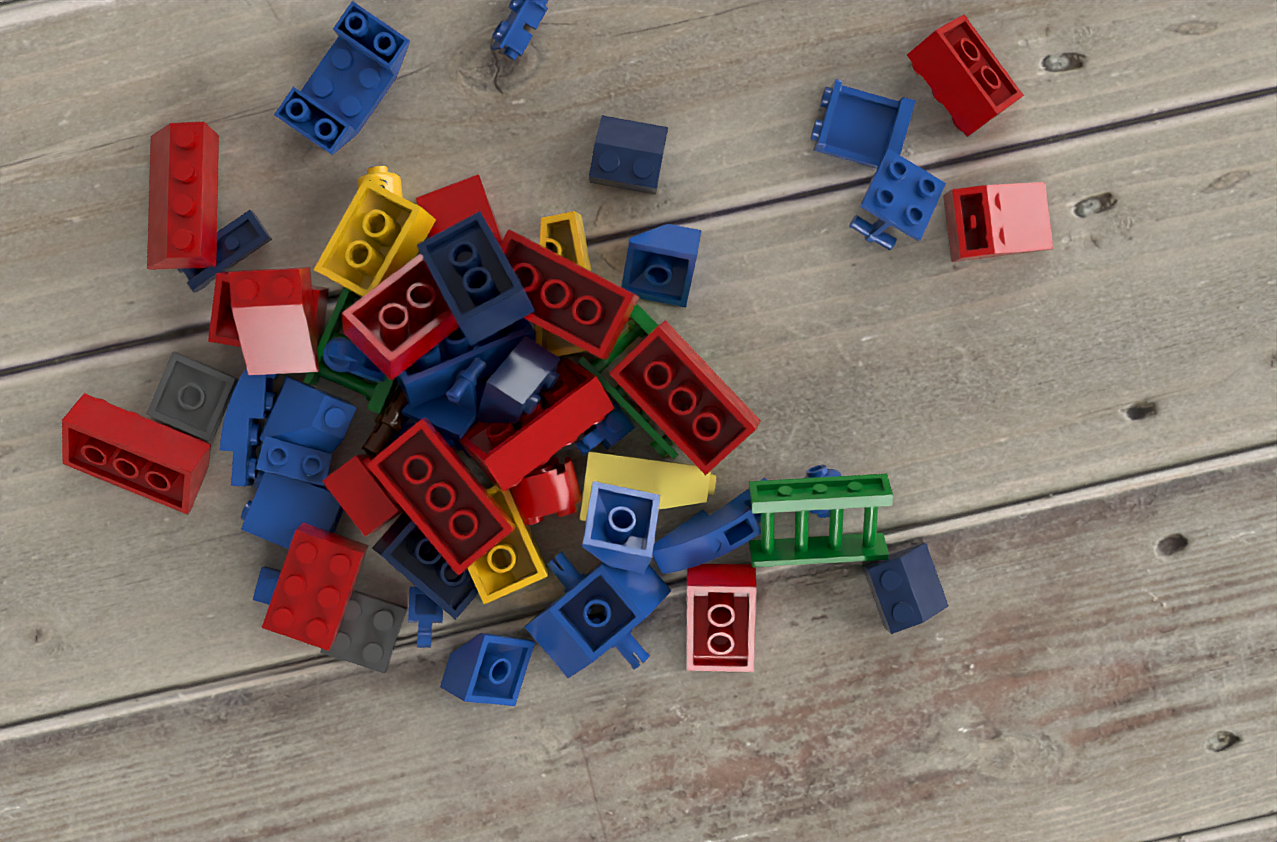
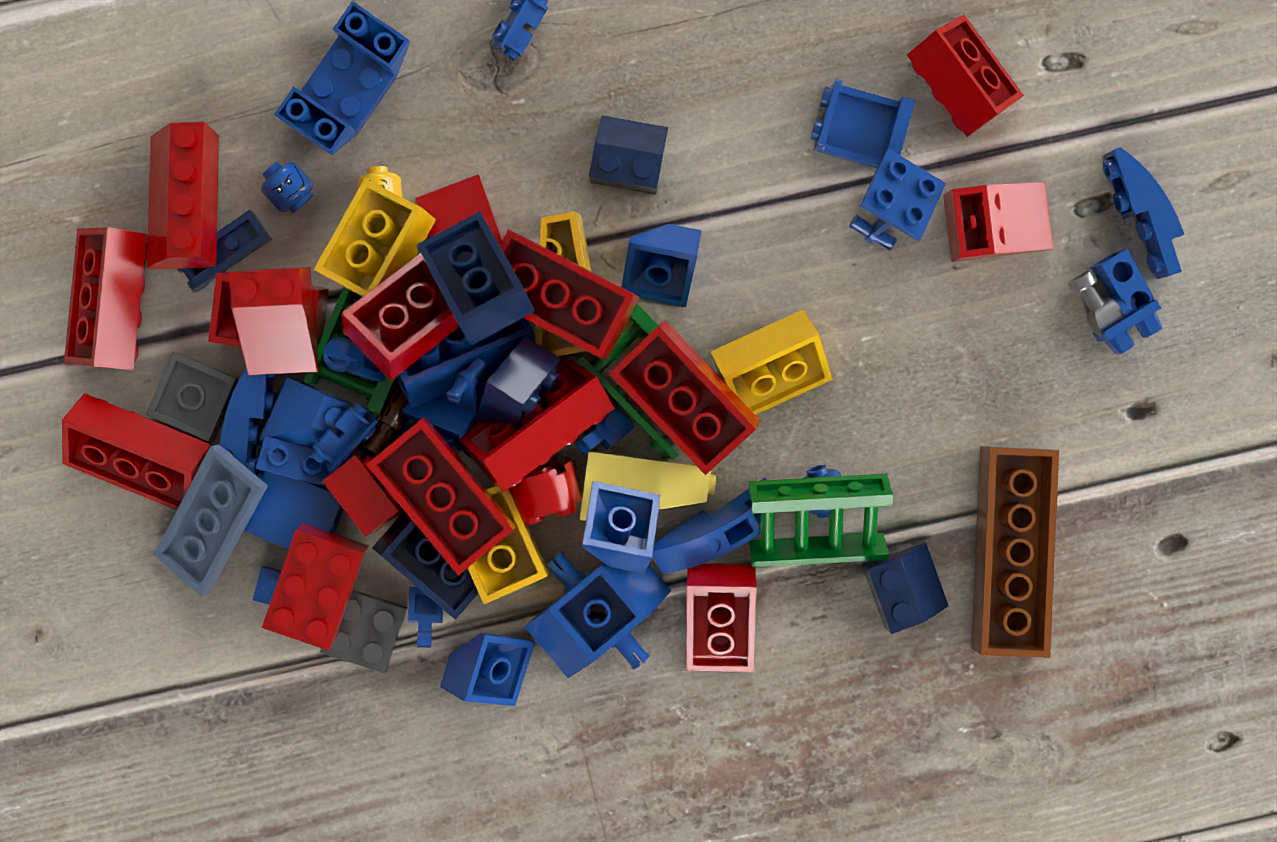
none -> red slope [64,227,147,370]
none -> sand blue plate [154,445,268,596]
none -> blue head [261,161,313,213]
none -> blue hinge [310,402,378,474]
none -> yellow slope [710,309,833,415]
none -> dark orange brick [971,446,1059,658]
none -> blue hips [1067,249,1162,354]
none -> blue slope [1103,147,1185,279]

